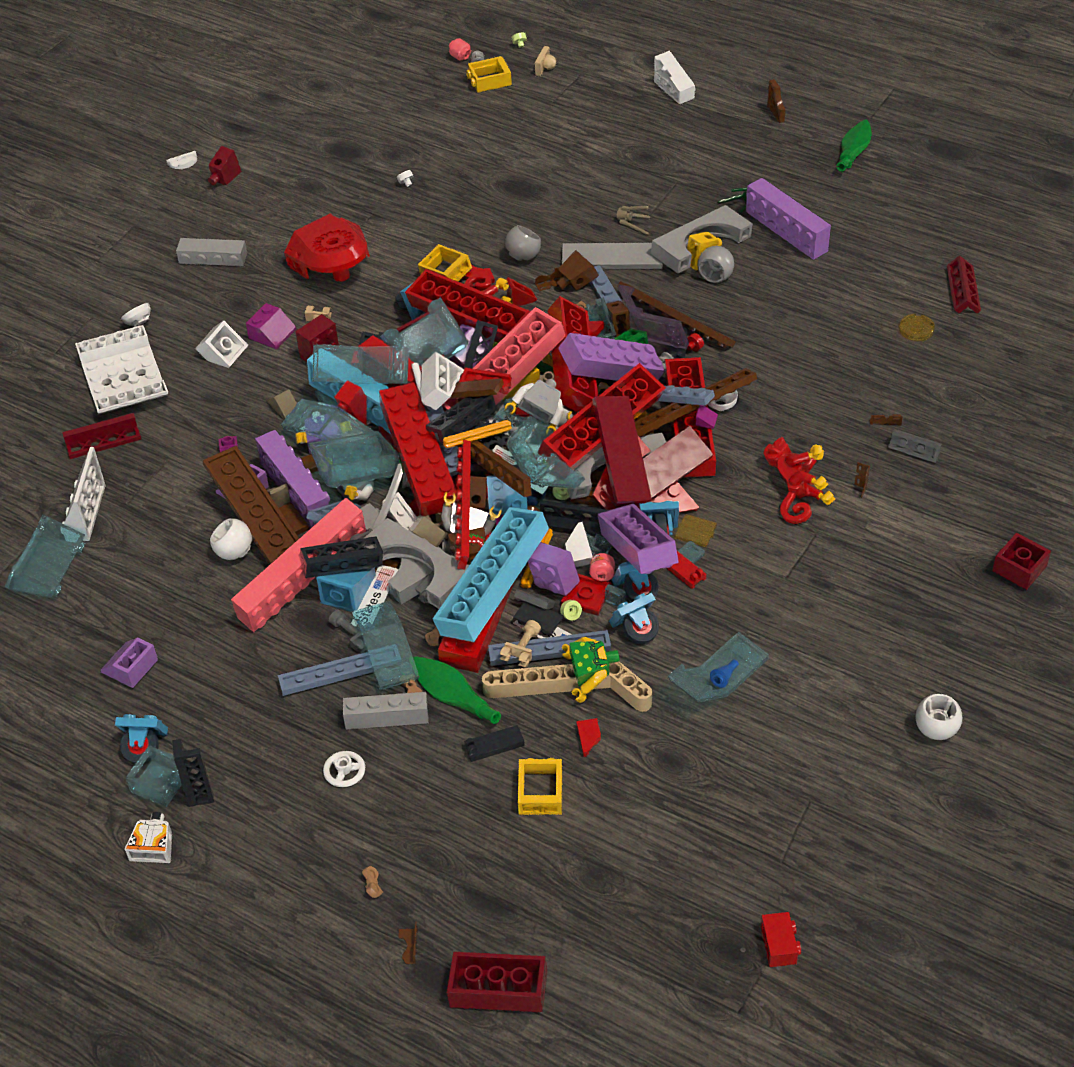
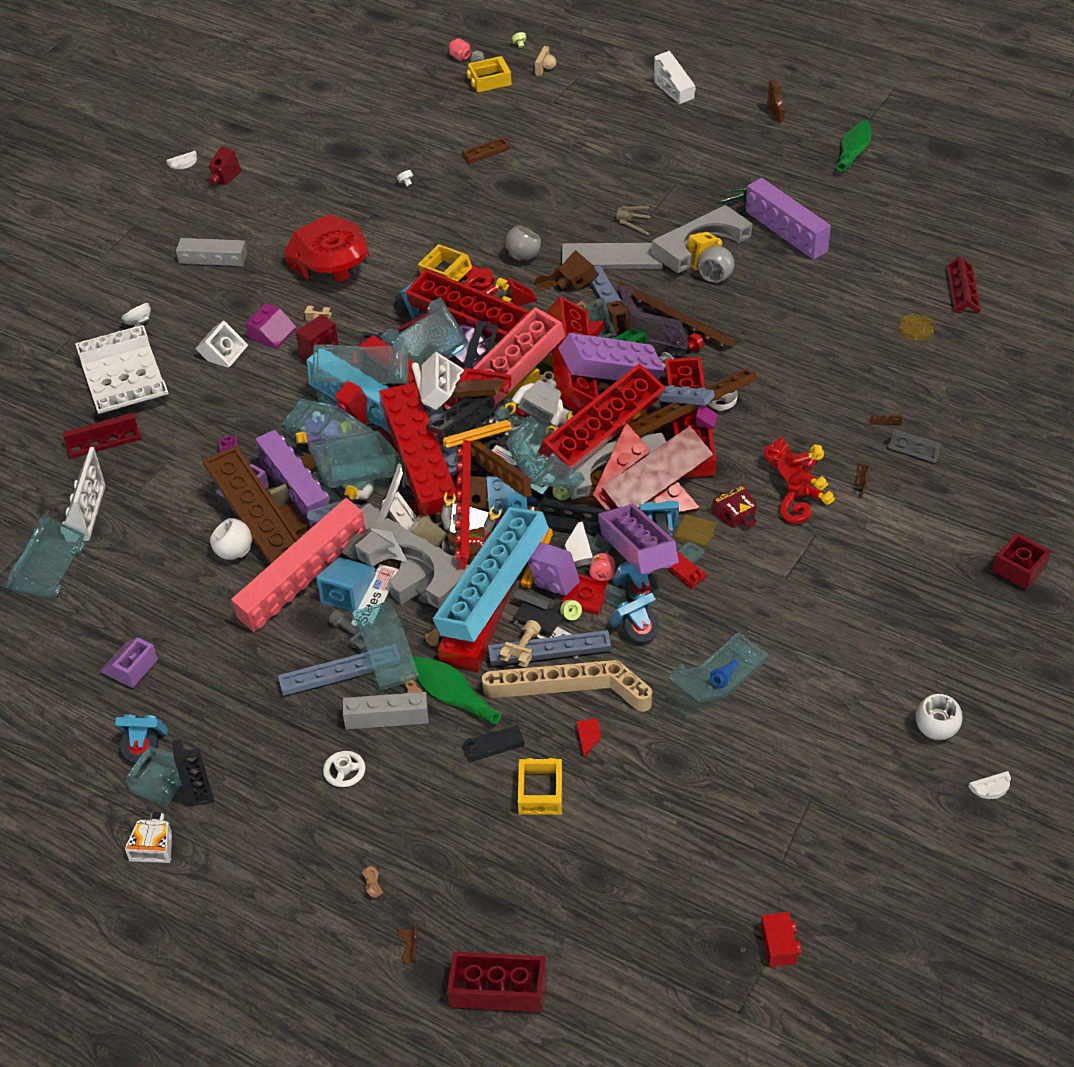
dark tan slope [267,389,302,422] -> none
black fence [300,536,383,578] -> none
torso [562,637,620,703] -> none
dark red tile [592,396,652,504] -> none
none -> white sticker [371,528,408,562]
none -> reddish brown tile [462,137,511,164]
none -> dark red torso [712,484,757,528]
none -> white tile [968,771,1011,799]

